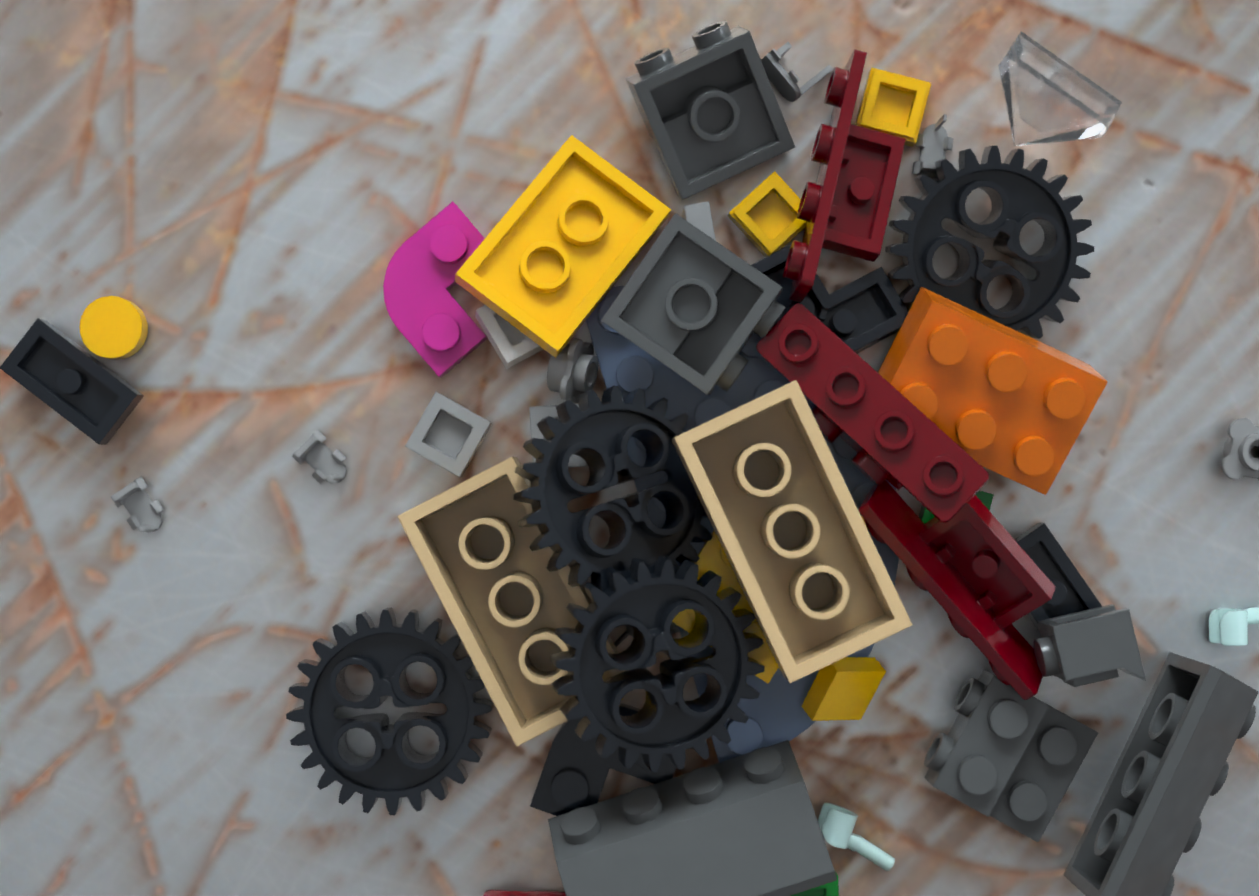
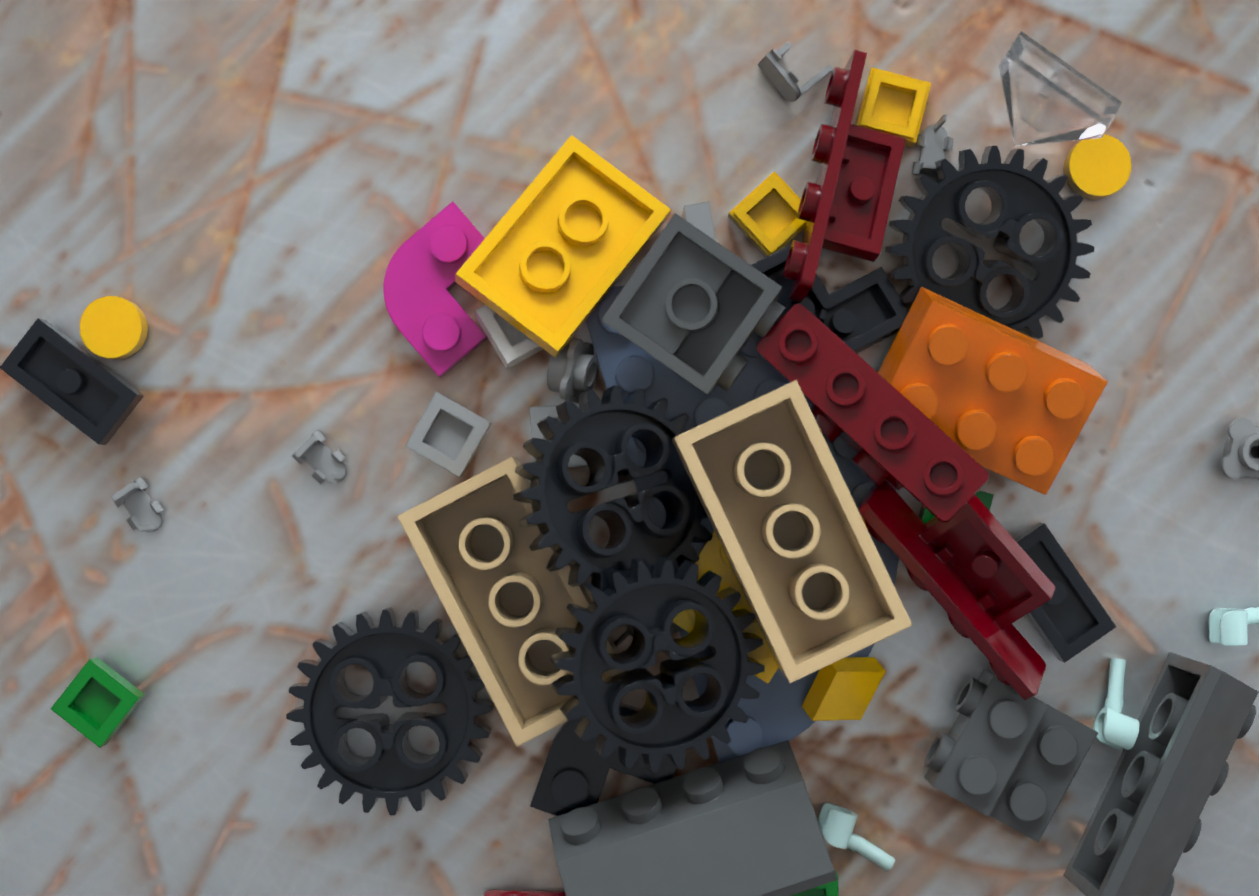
dark grey plate [625,21,795,200] -> none
dark grey window [1033,604,1146,687] -> none
none -> green plate [51,657,145,748]
none -> yellow tile [1064,134,1132,200]
none -> light aqua hand [1093,658,1140,750]

